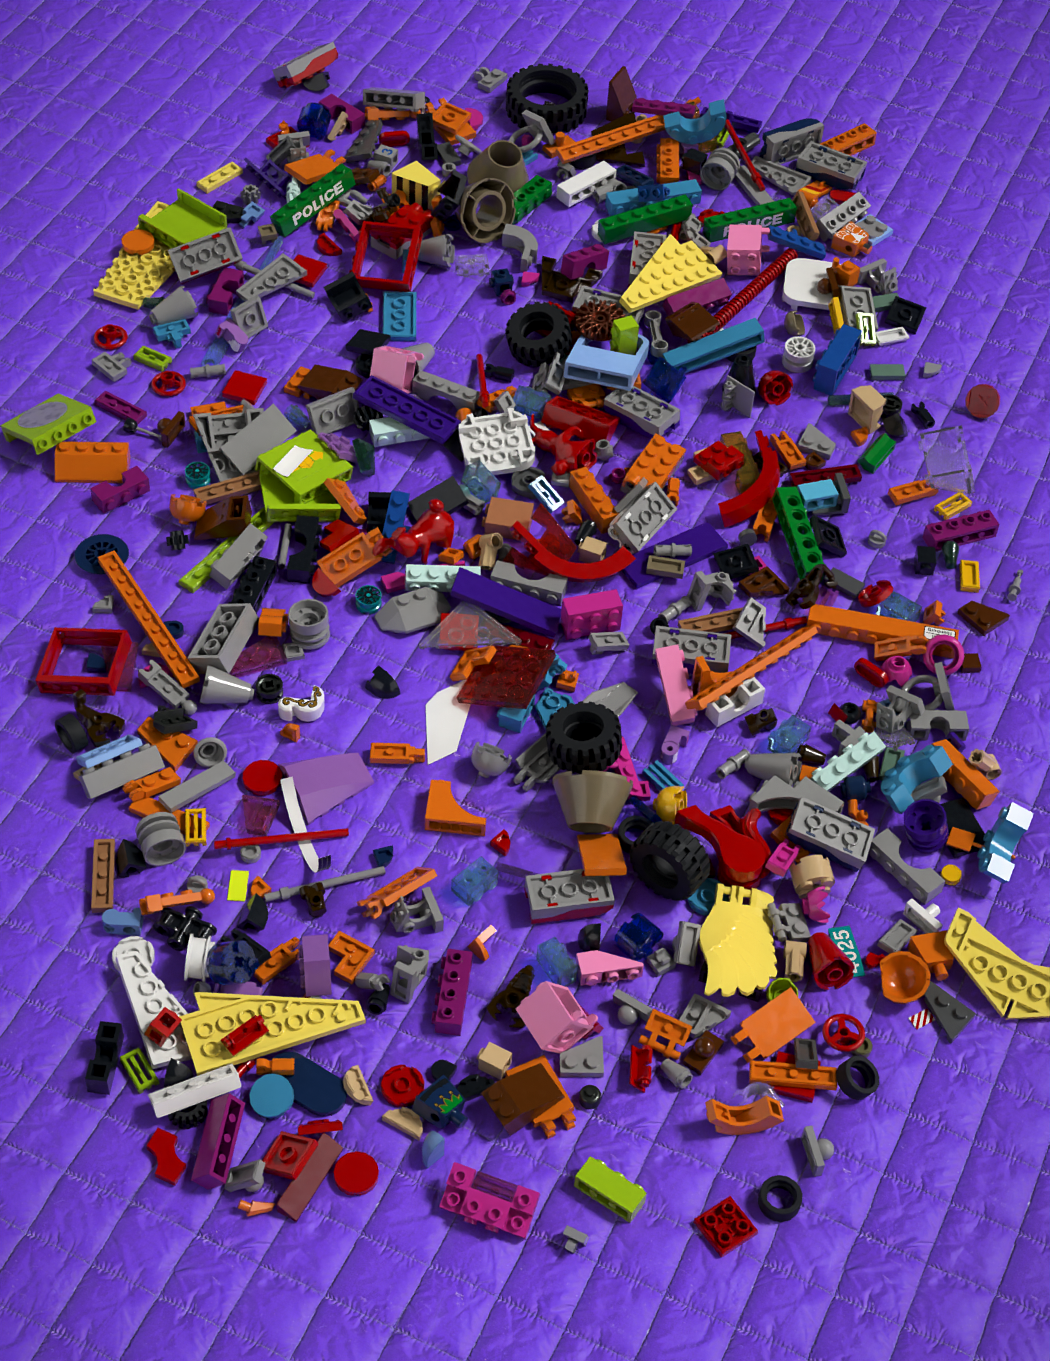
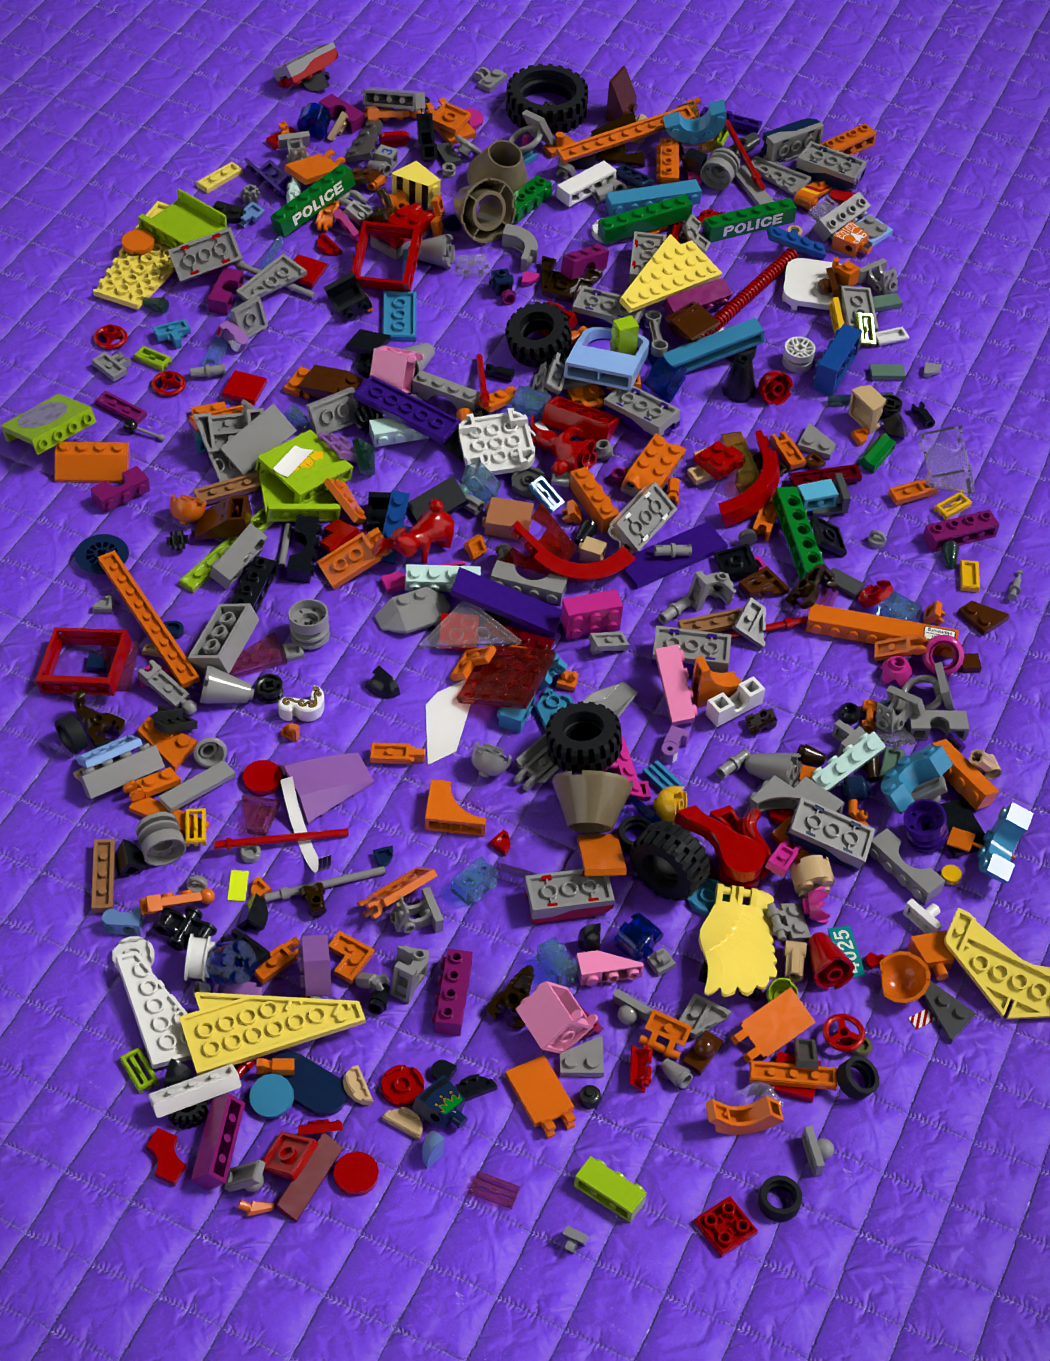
black arch [85,1021,124,1095] -> none
red brick [144,1007,182,1047] -> none
light grey cone [149,286,198,326] -> none
reddish brown tile [157,411,185,448] -> none
teal wheel [185,462,211,489] -> none
red hinge [220,1015,269,1056] -> none
dark tan tile [258,224,278,244] -> none
orange brick [258,608,289,637] -> none
dark grey tile [266,136,296,166] -> none
red tile [312,567,341,597] -> none
teal wheel [355,585,382,615] -> none
black hinge [371,193,400,210] -> none
black panel [431,169,467,222] -> none
orange tile [438,547,464,564] -> none
dark pink bracket [439,1162,541,1239] -> none
orange tile [468,925,497,961] -> none
tan brick [477,1042,512,1080] -> none
tan piece [478,533,503,571] -> none
reddish brown slope [481,1063,565,1136] -> none
light grey plate [493,391,516,413] -> none
copper wheel [575,299,625,341] -> none
light grey tile [614,477,648,513] -> none
magenta plate [632,98,696,119] -> none
blue hinge [638,184,670,202] -> none
dark tan tile [646,555,685,579] -> none
black plate [650,618,669,635] -> none
light grey tile [672,921,701,967] -> none
orange plate [685,626,818,711] -> none
tan piece [699,245,727,265] -> none
light grey hinge [721,375,755,418] -> none
bright pink container [727,225,770,276] -> none
clear light blue brick [767,715,811,753] -> none
dark tan hair [784,311,805,336] -> none
medium nougat plate [792,191,820,241] -> none
red sticker [828,703,848,722] -> none
red tile [854,658,889,688] -> none
light grey tile [877,919,918,954] -> none
black tile [885,296,927,334] -> none
black brick [914,546,936,575] -> none
red tile [965,384,1000,418] -> none

